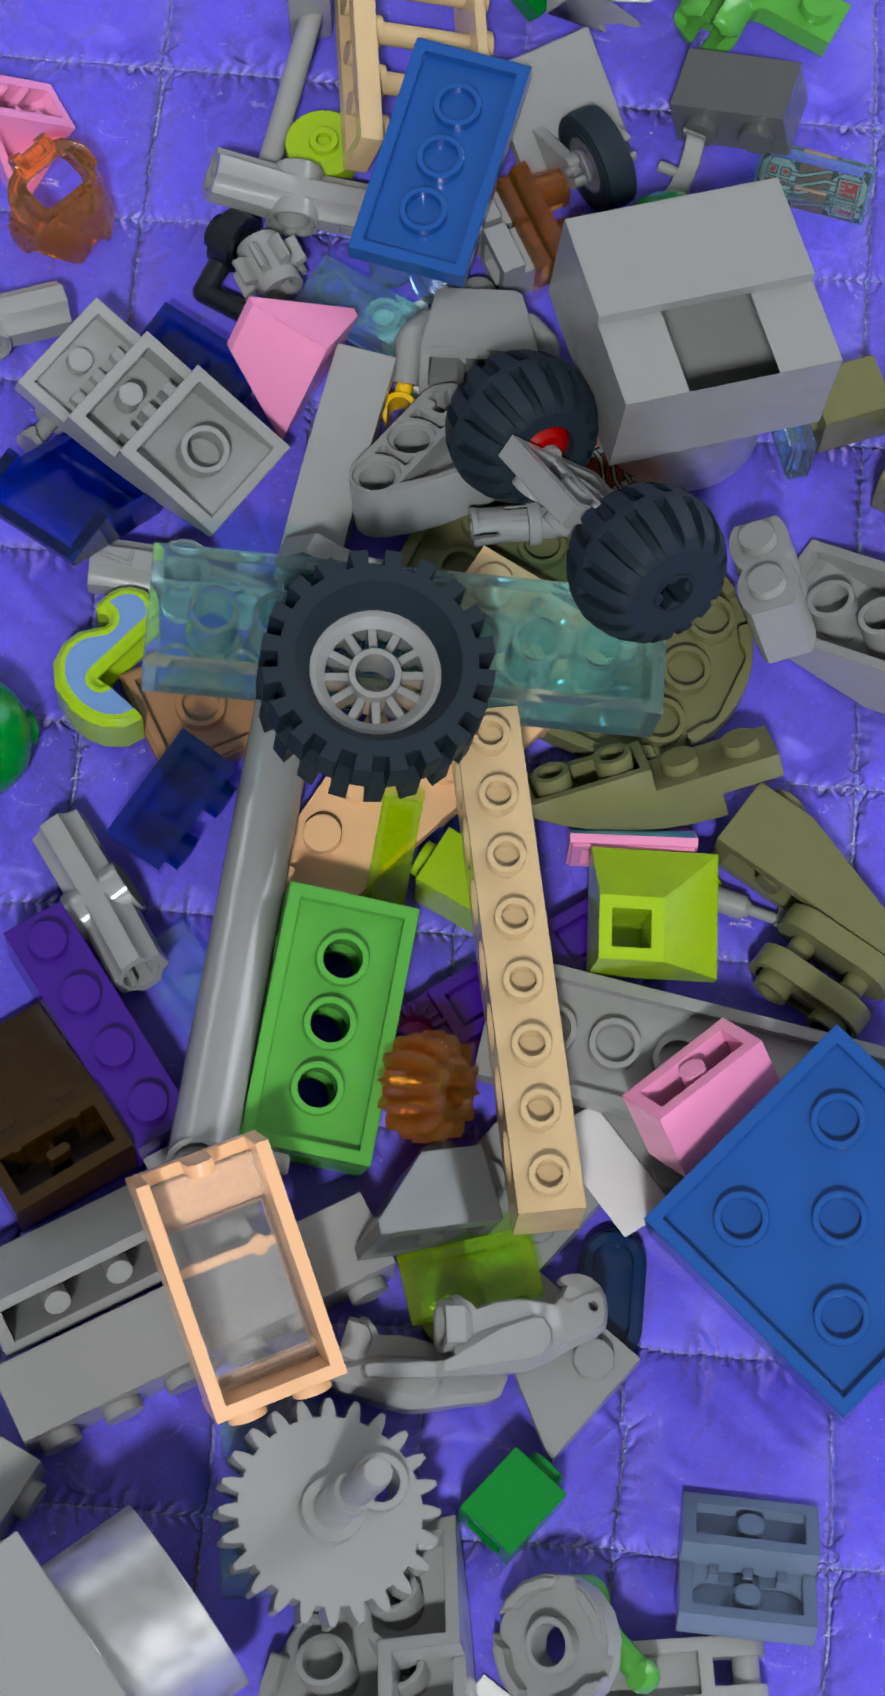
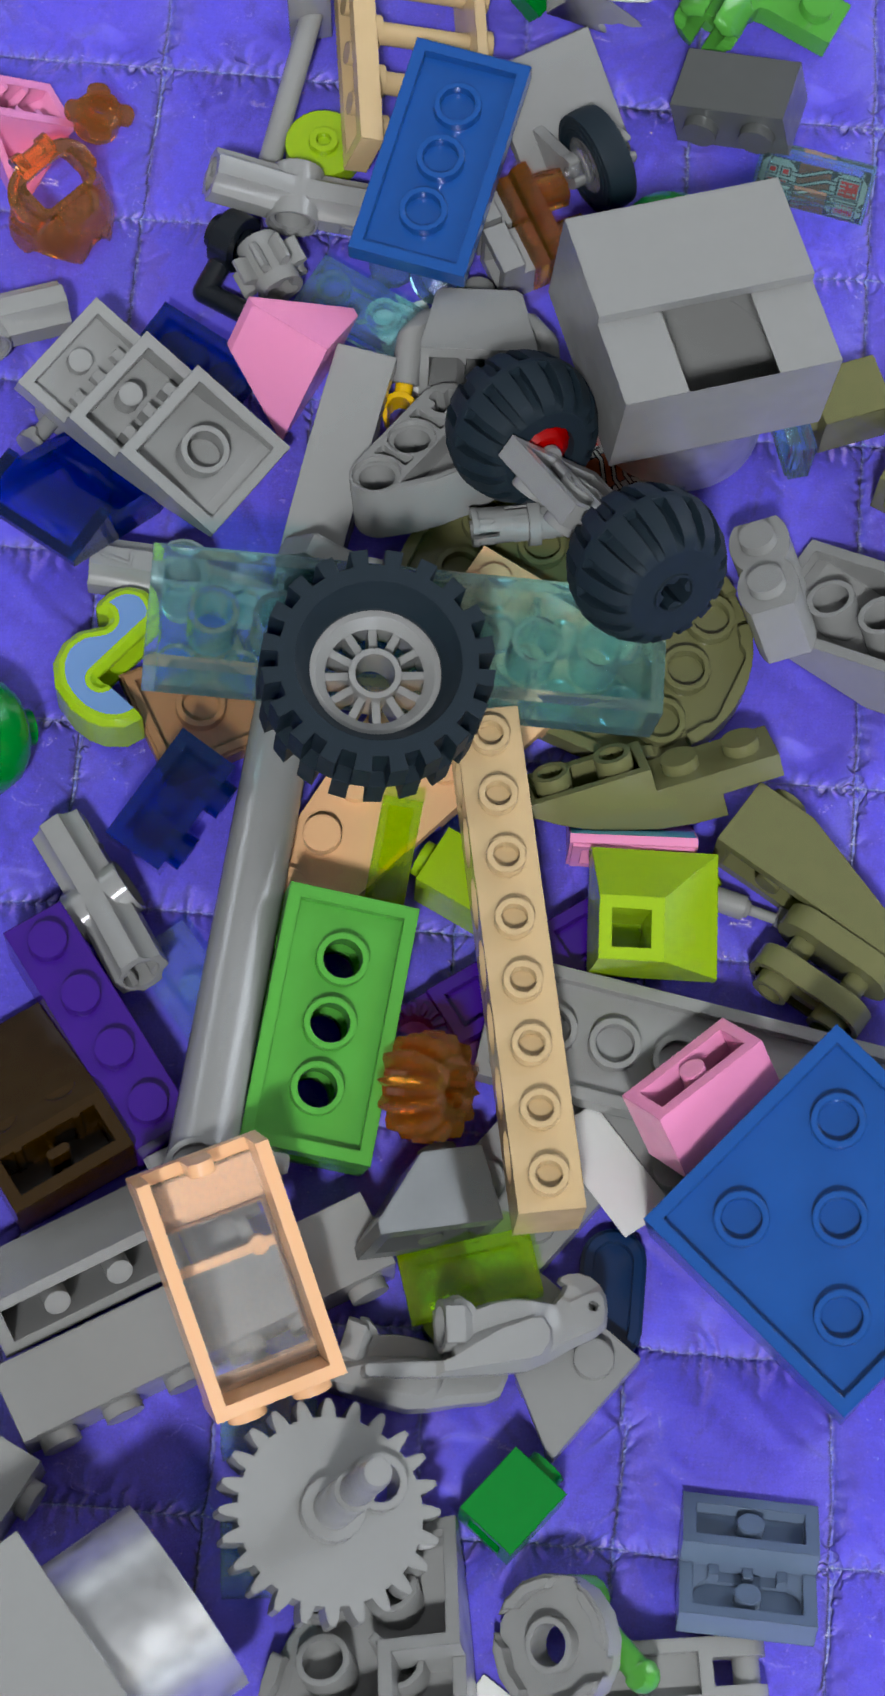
light grey piece [657,127,706,194] -> none
none -> clear orange plate [64,83,134,145]

